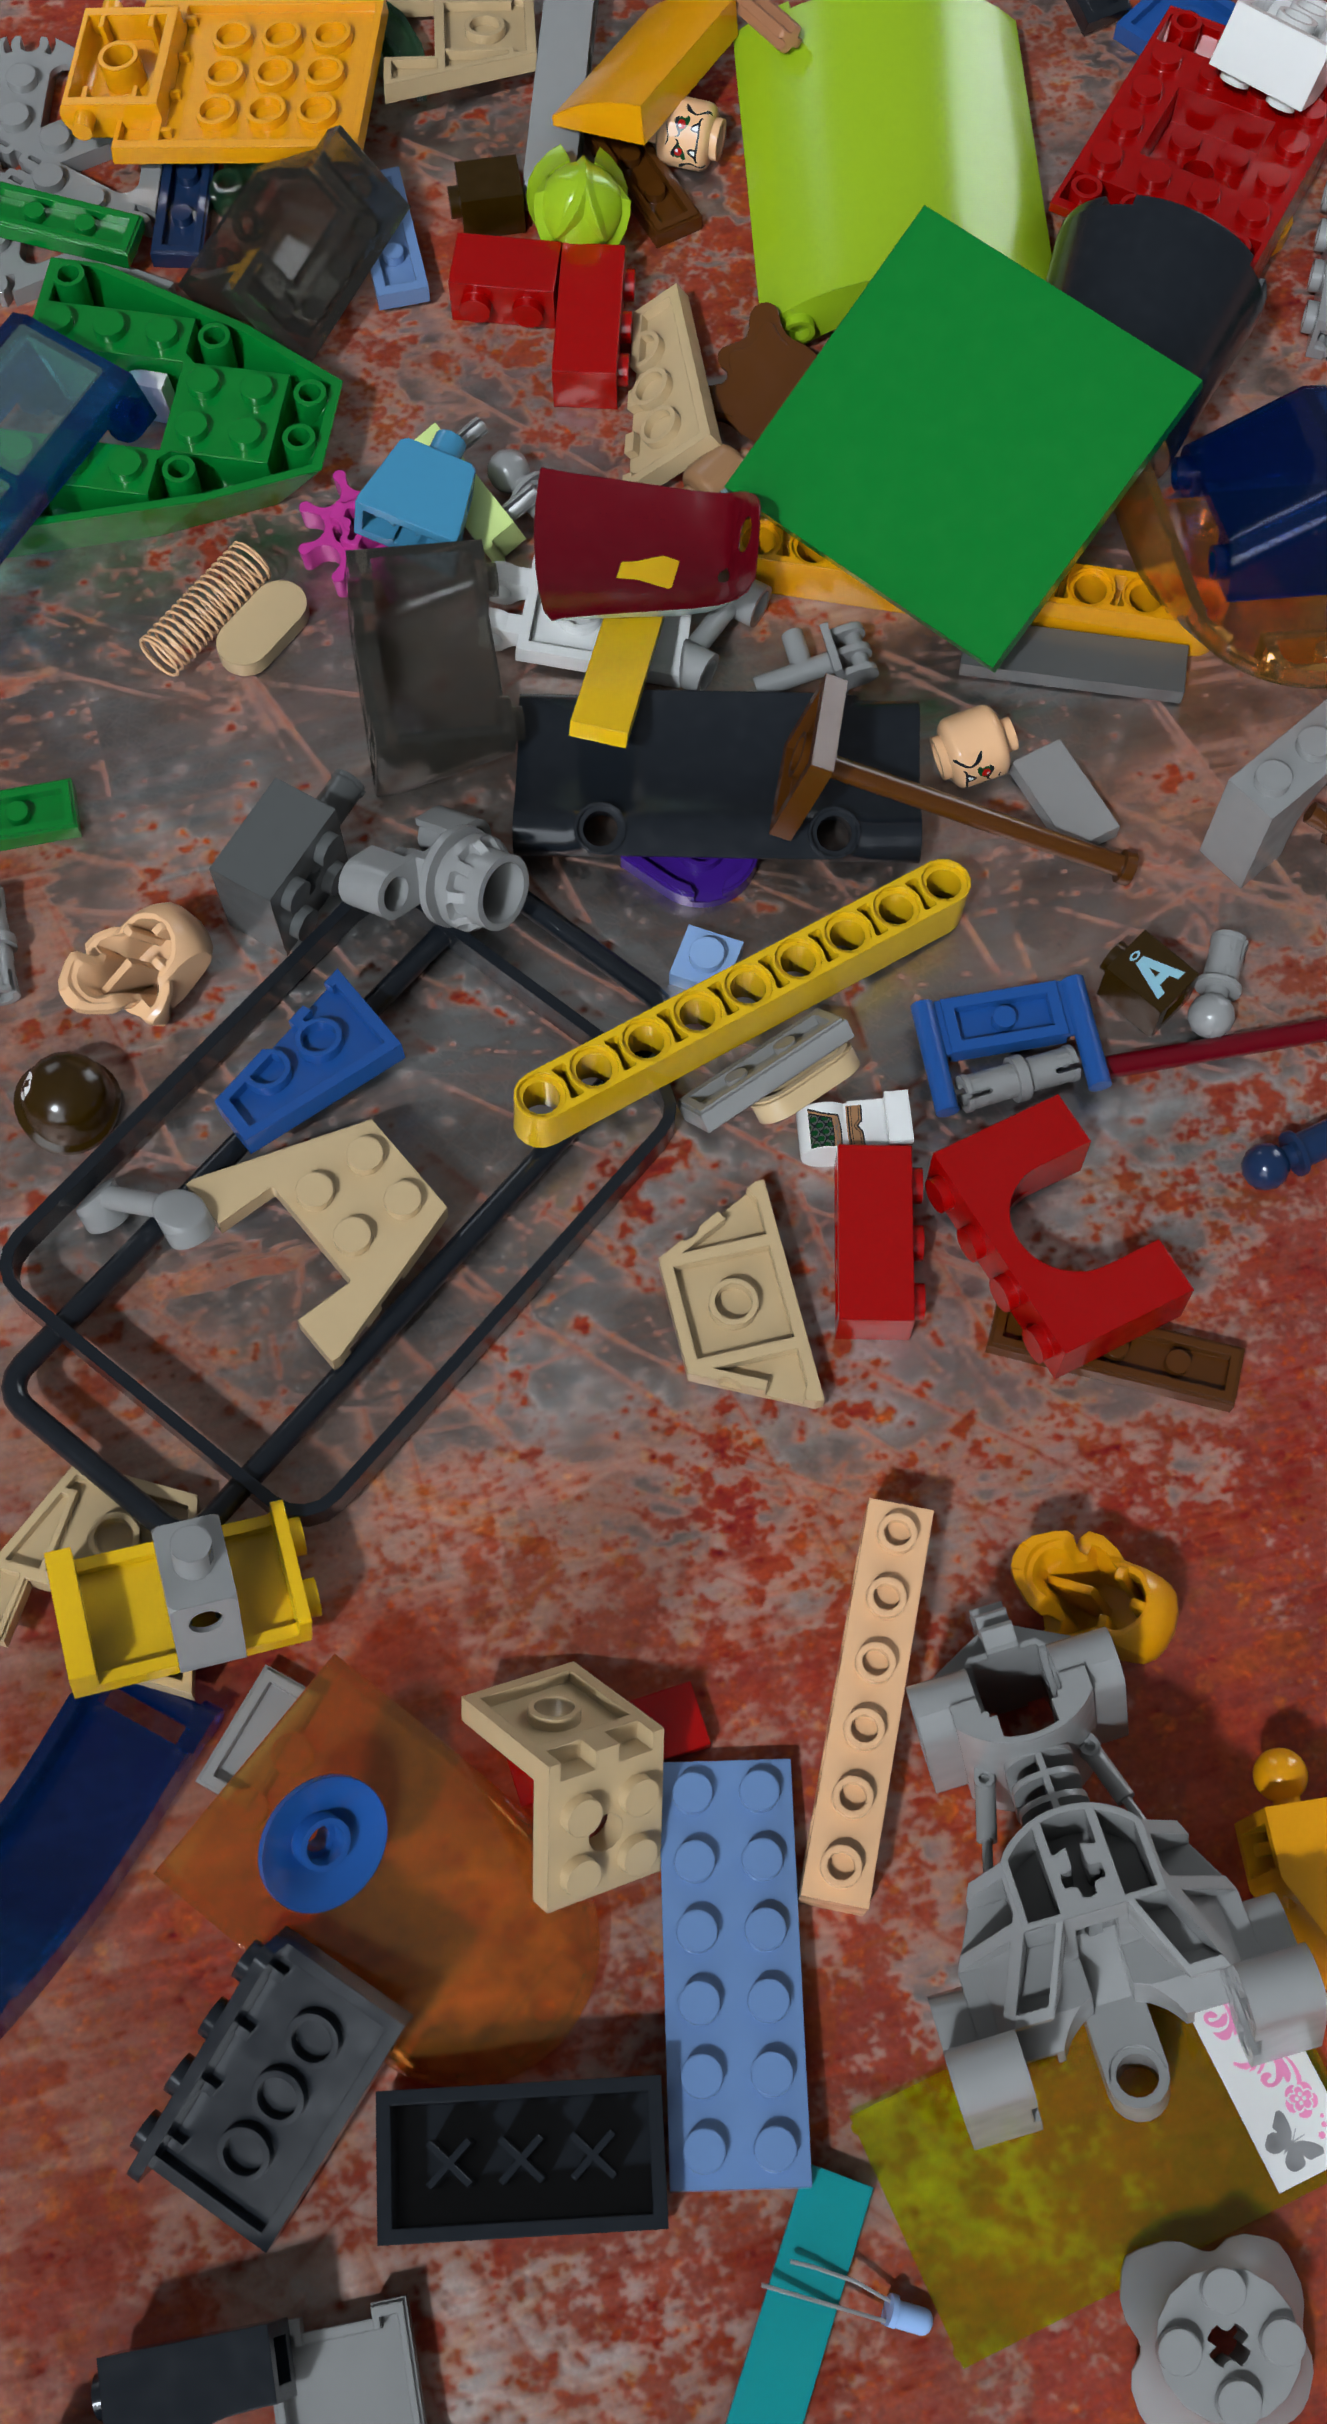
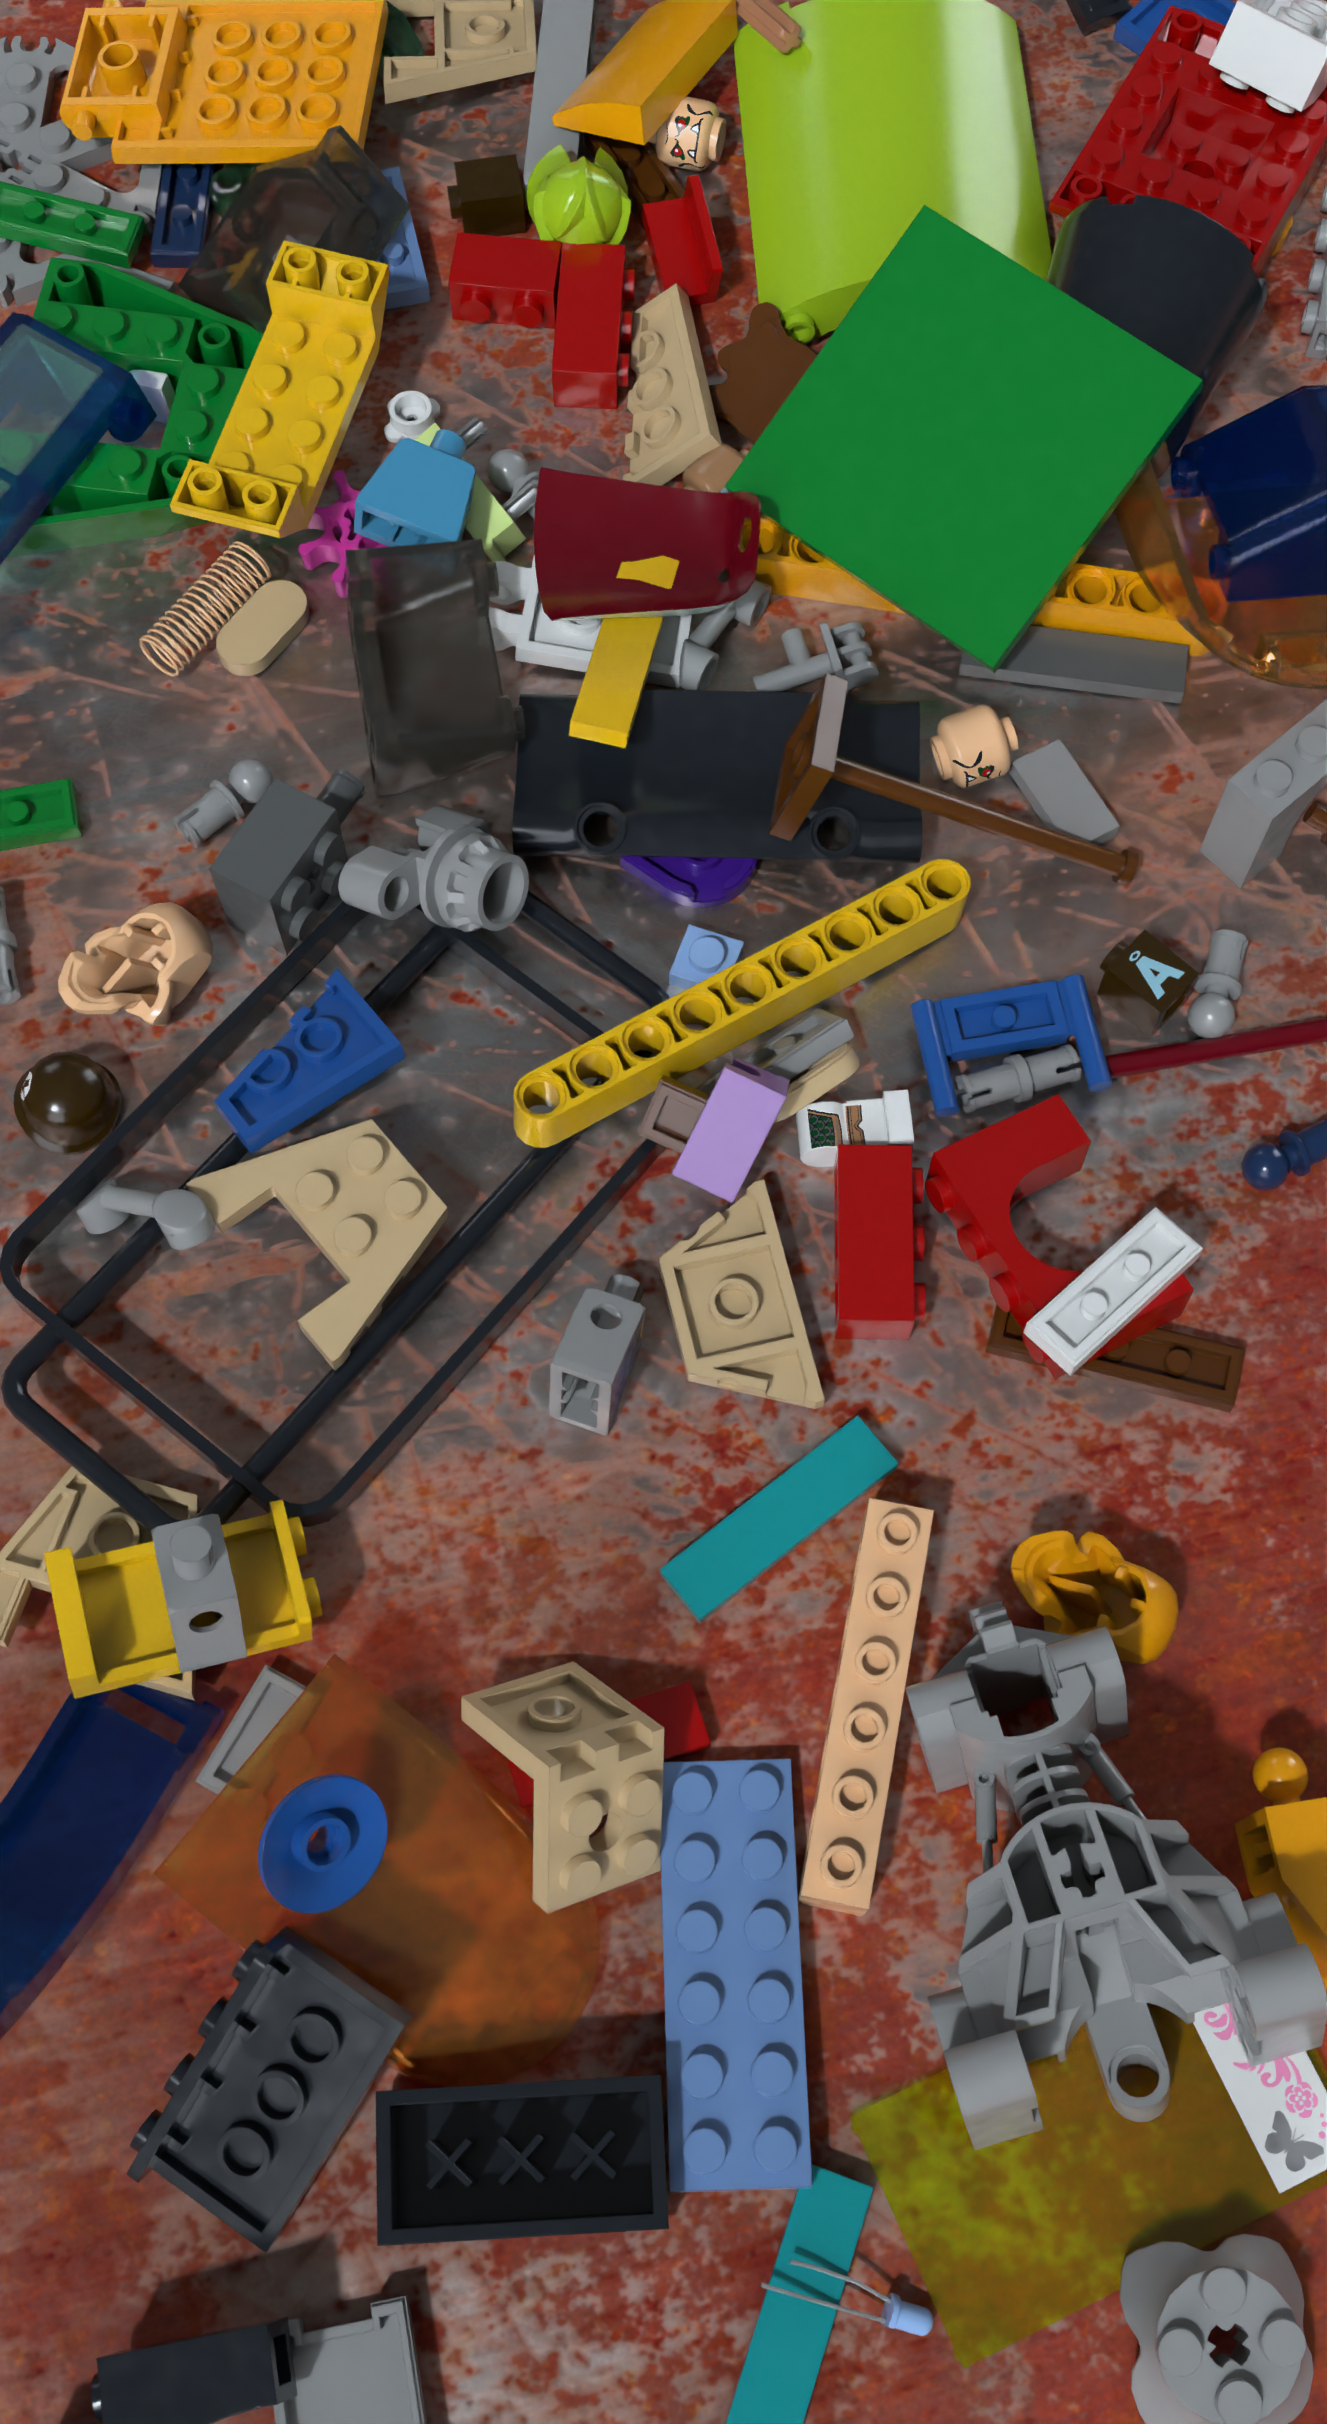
none -> yellow slope [170,240,390,538]
none -> light grey pin [173,758,273,848]
none -> white plate [384,391,440,443]
none -> light grey torso [549,1274,646,1436]
none -> tile [637,1075,710,1153]
none -> red panel [641,174,723,306]
none -> teal tile [660,1416,899,1624]
none -> hinge [672,1058,790,1203]
none -> white tile [1023,1207,1203,1376]

